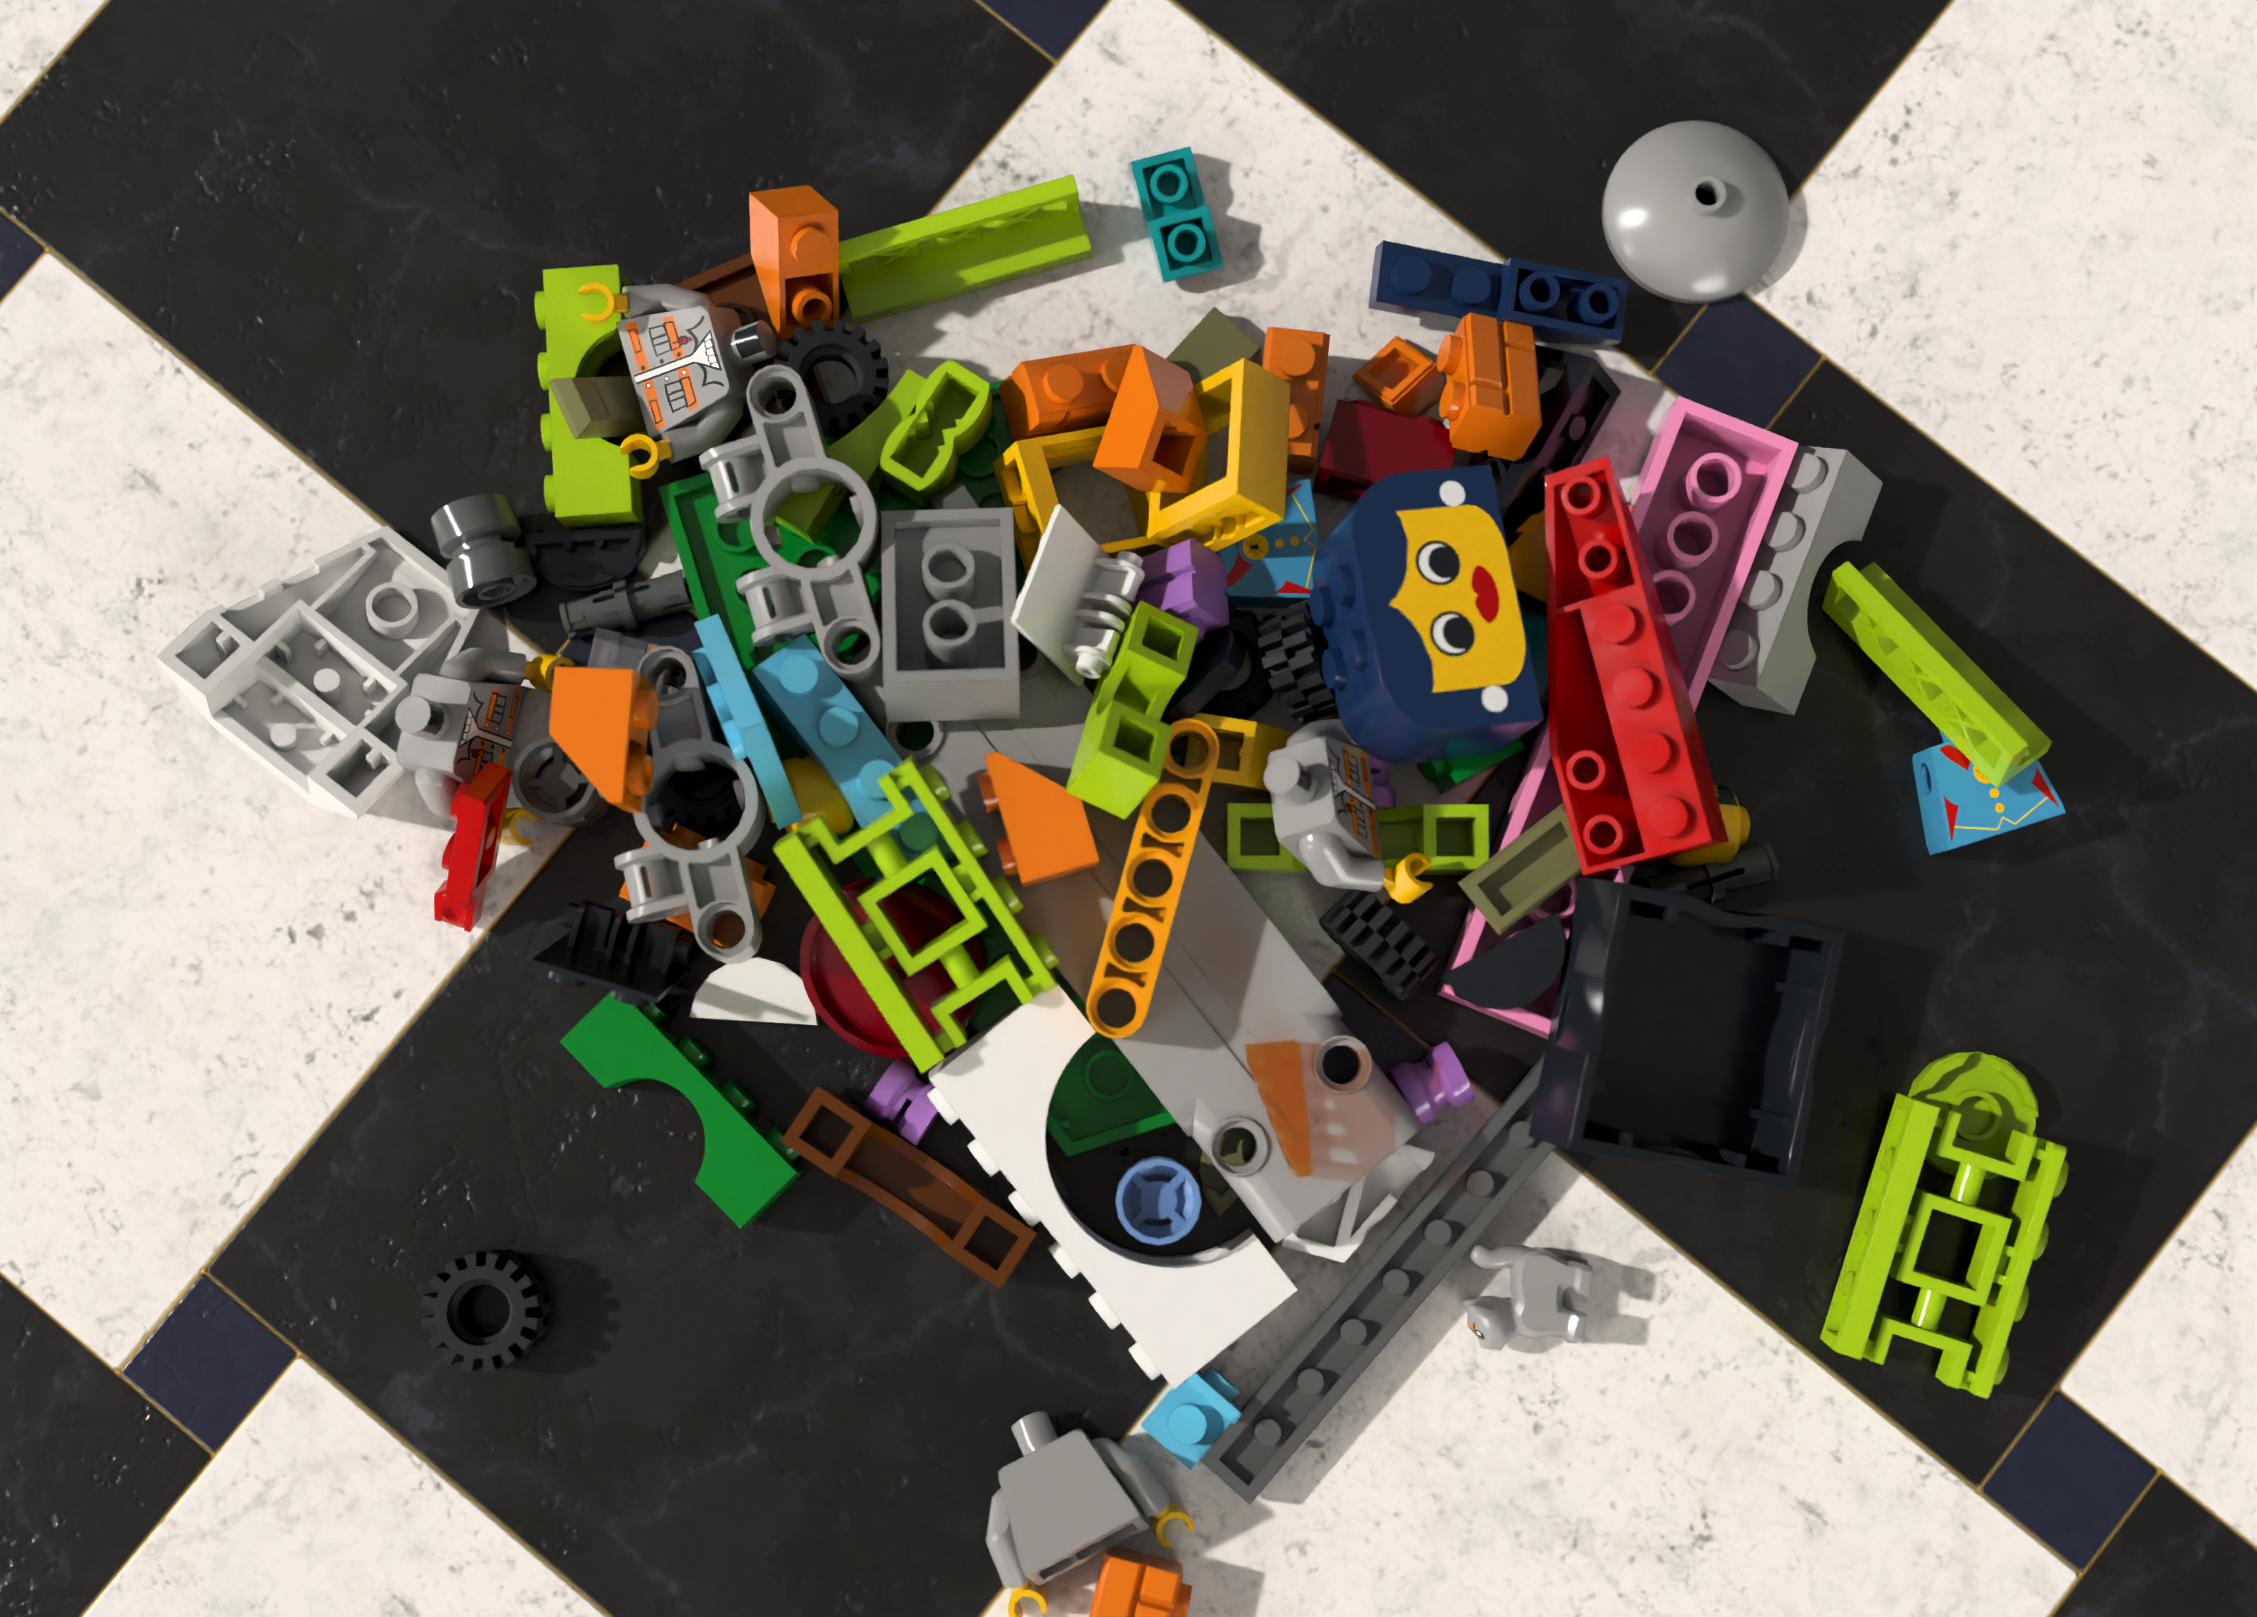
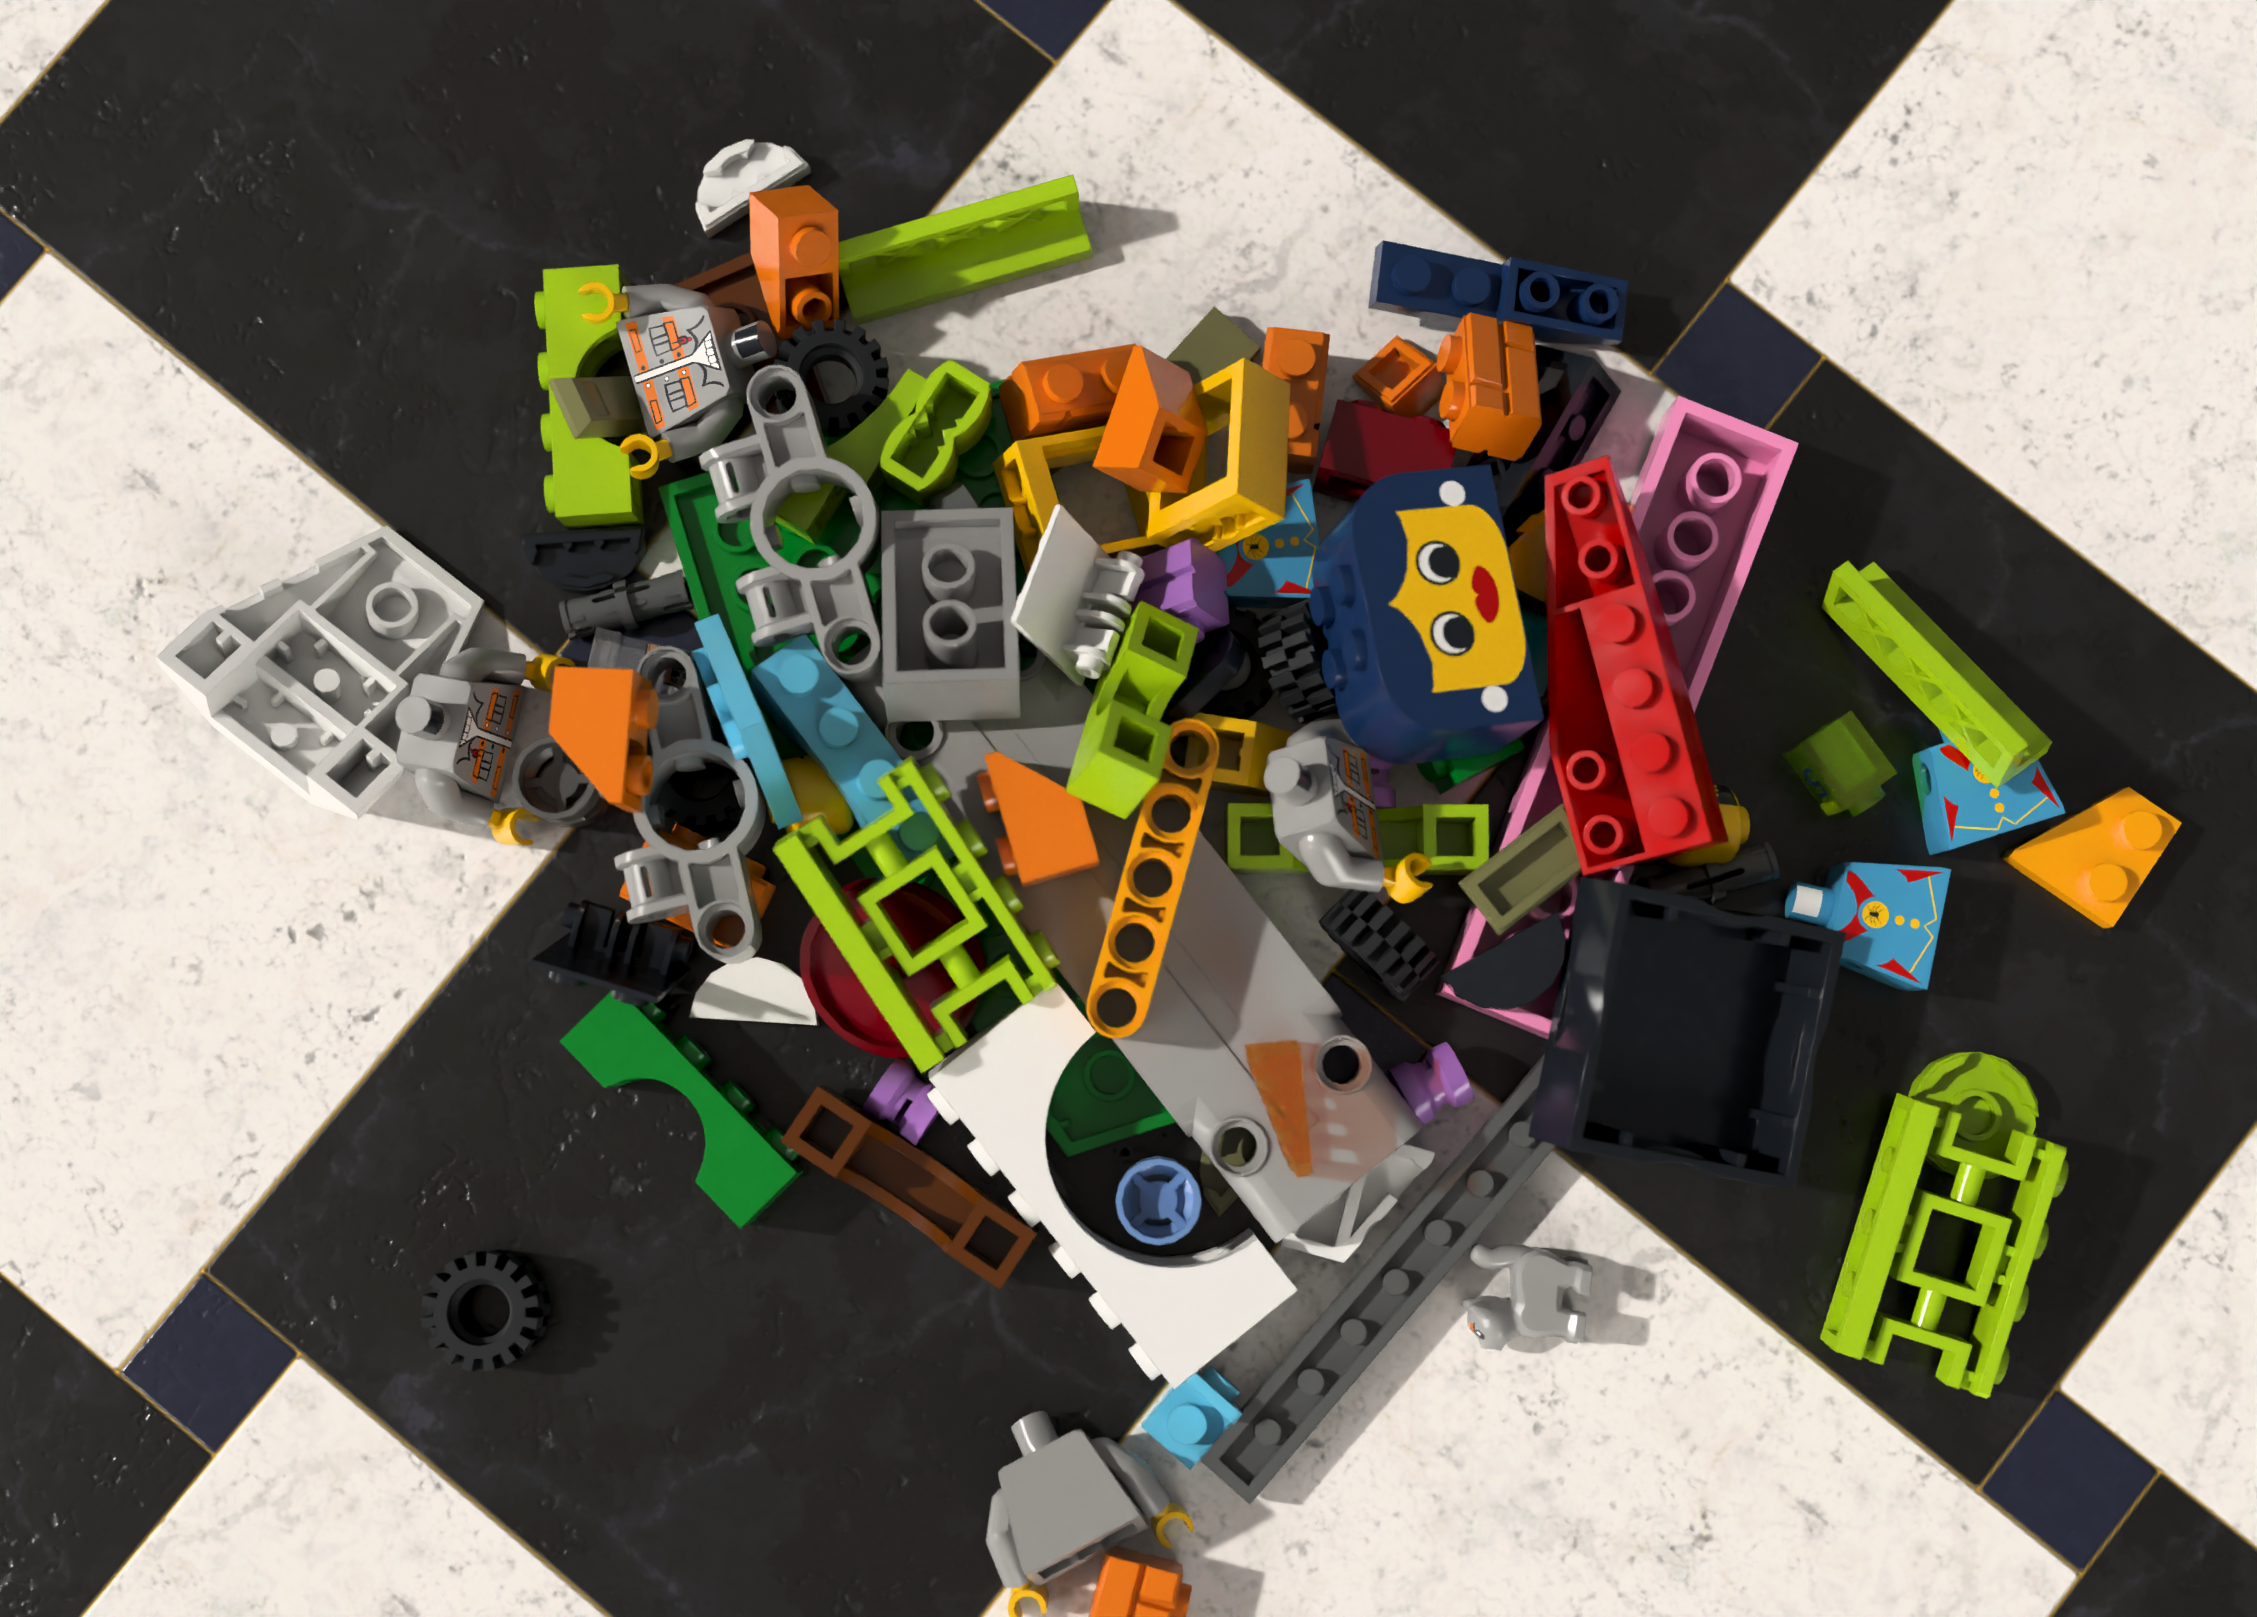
dark grey wheel [431,493,537,609] -> none
red hinge [434,761,513,932] -> none
teal slope [1129,146,1224,283] -> none
light grey dish [1602,121,1789,304] -> none
light grey arch [1707,445,1883,715] -> none
none -> white tile [696,139,812,239]
none -> clear neon green brick [1784,710,1897,816]
none -> dark azure torso [1785,862,1951,992]
none -> light orange wing [2001,787,2182,929]

